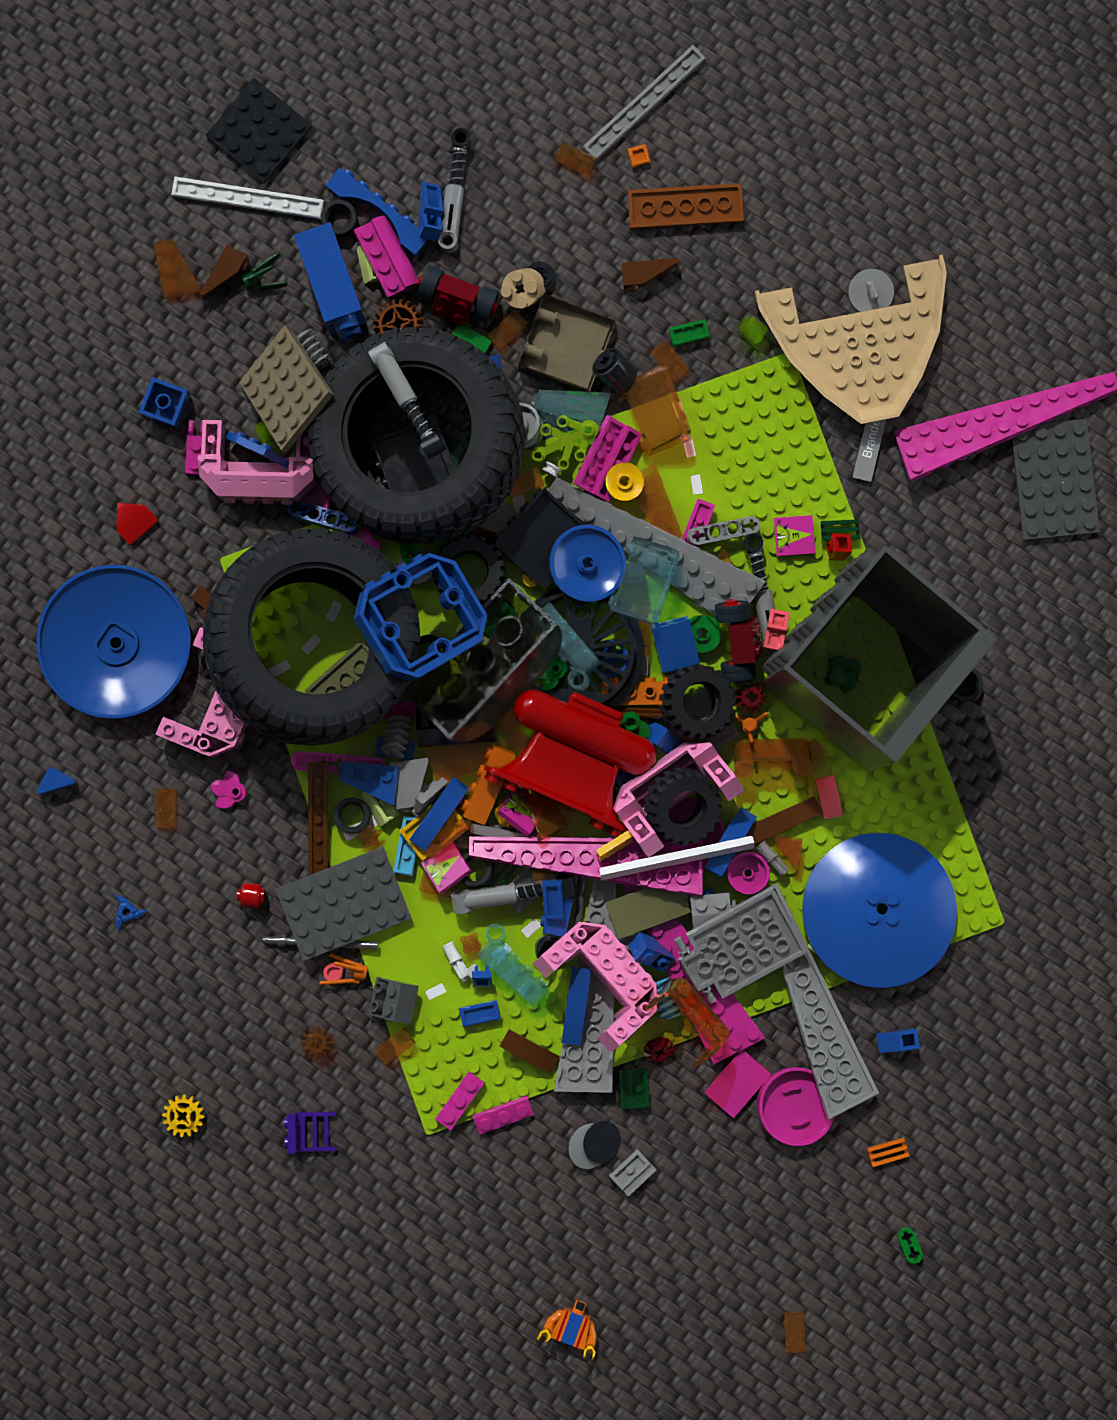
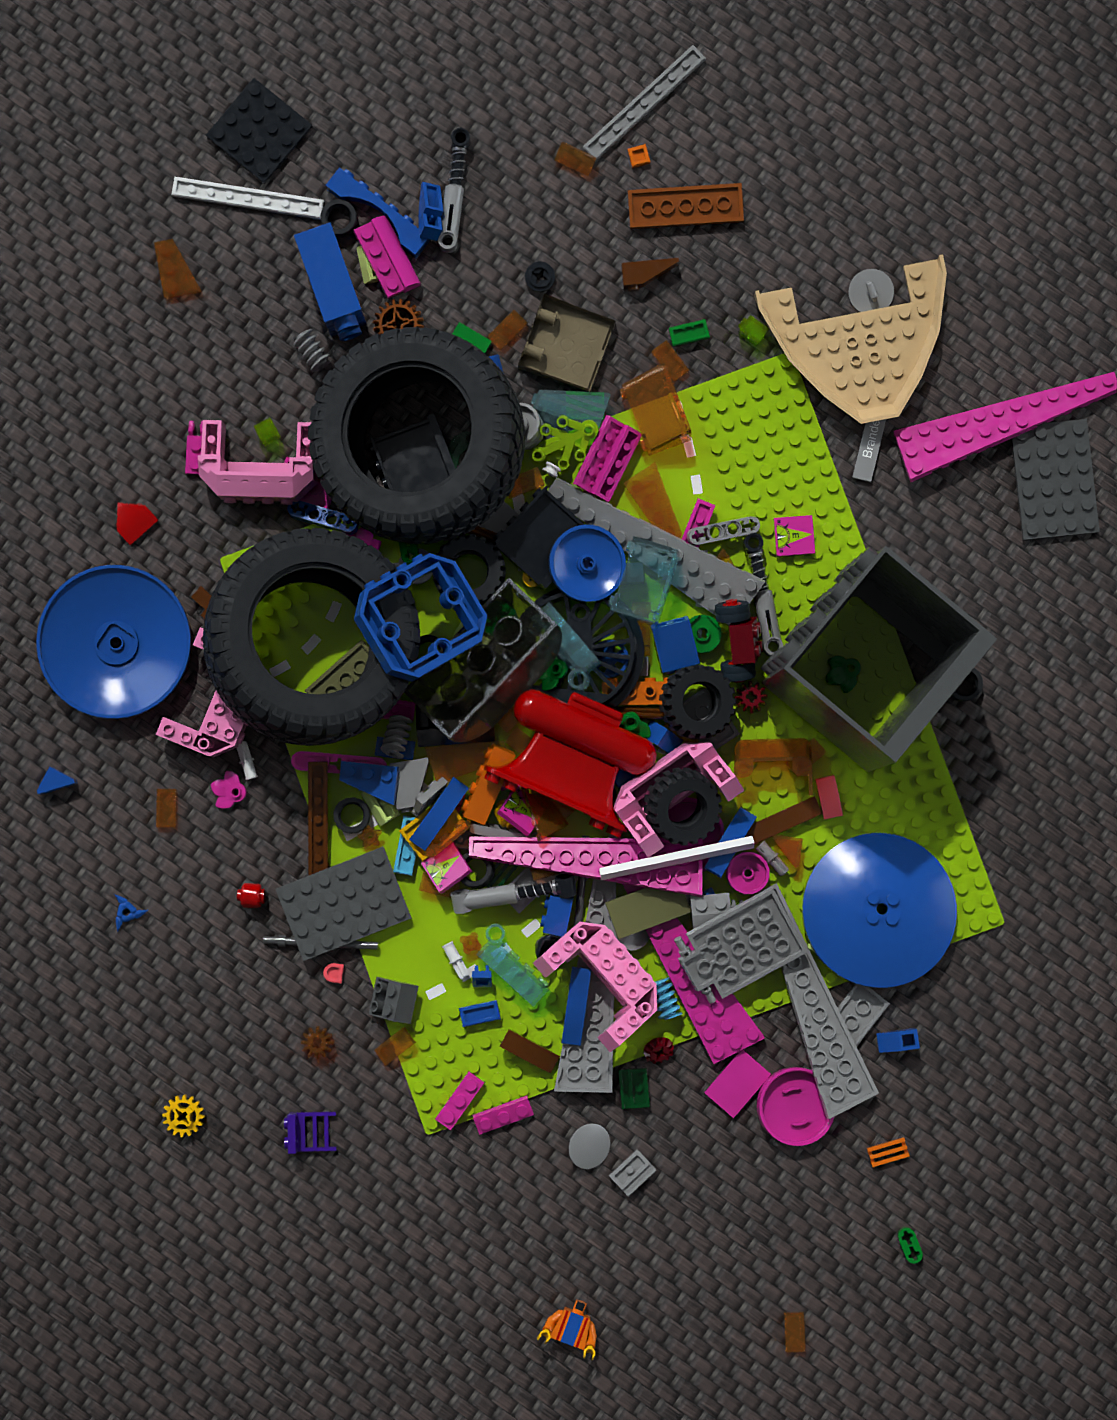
blue brick [138,377,191,429] -> none
reddish brown slope [199,245,250,299] -> none
blue wing [226,431,289,468] -> none
dark tan plate [239,325,334,453] -> none
dark green plant [242,252,287,291] -> none
orange plant [319,953,367,985] -> none
piece [368,341,447,459] -> none
brick [418,266,499,328] -> none
tan brick [501,268,545,309] -> none
blue tile [542,880,565,920] -> none
black sticker [583,1121,621,1163] -> none
black piece [592,348,637,394] -> none
yellow tile [596,831,633,862] -> none
yellow dish [606,463,644,501] -> none
blue slope [628,932,675,972] -> none
clear orange windscreen [644,978,730,1067] -> none
orange plant [735,712,768,743] -> none
coral slope [763,609,790,652] -> none
dark green tile [820,519,860,541] -> none
red brick [827,534,852,561] -> none
none -> white axle [237,741,258,780]
none -> light grey tile [837,984,890,1047]

